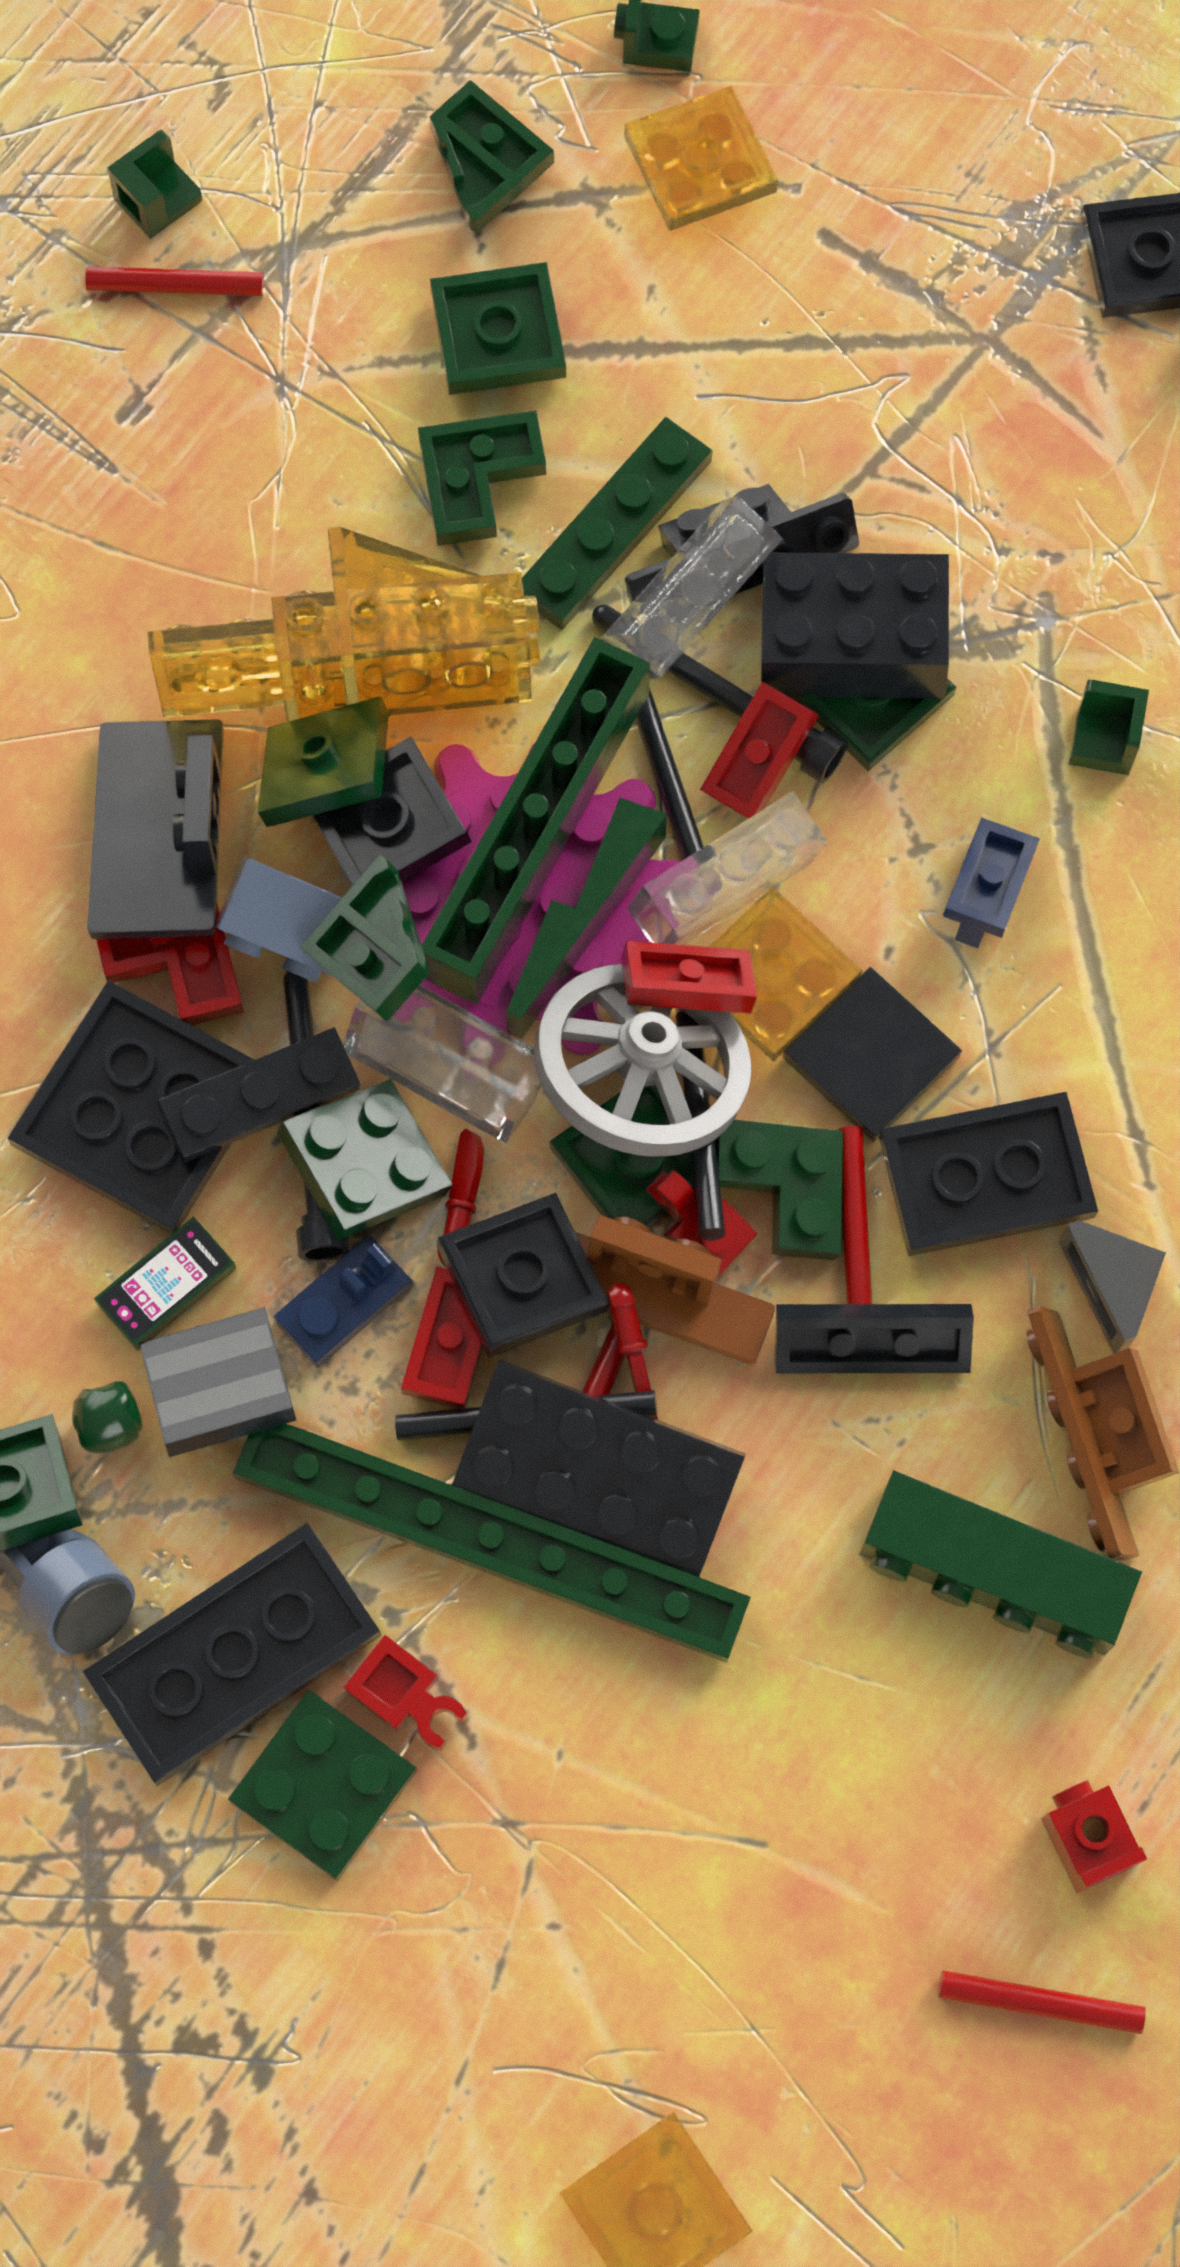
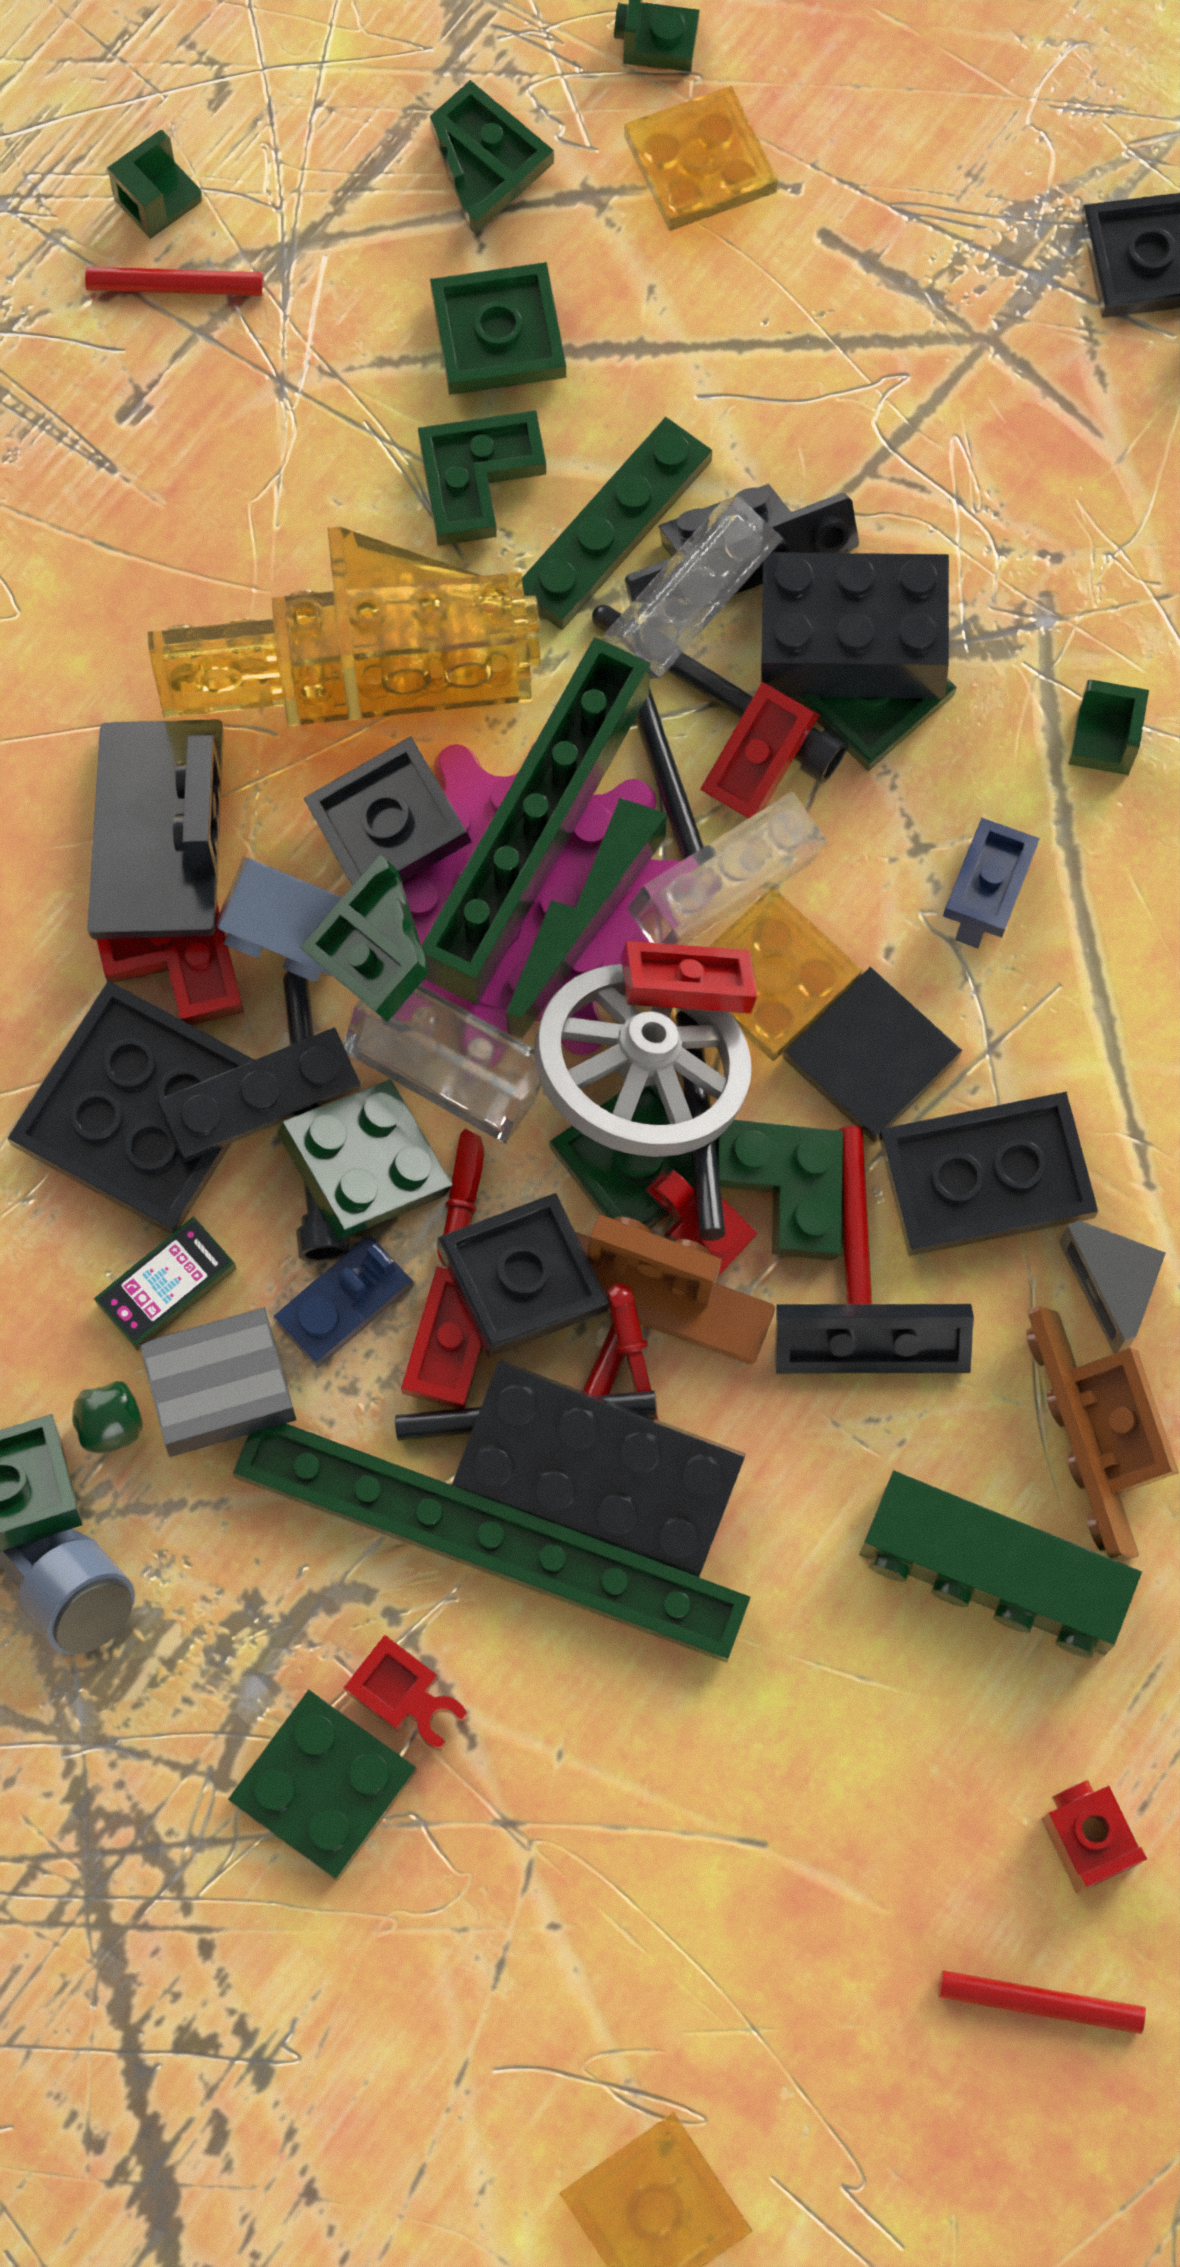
black plate [83,1522,382,1786] -> none
dark green plate [258,696,389,827] -> none

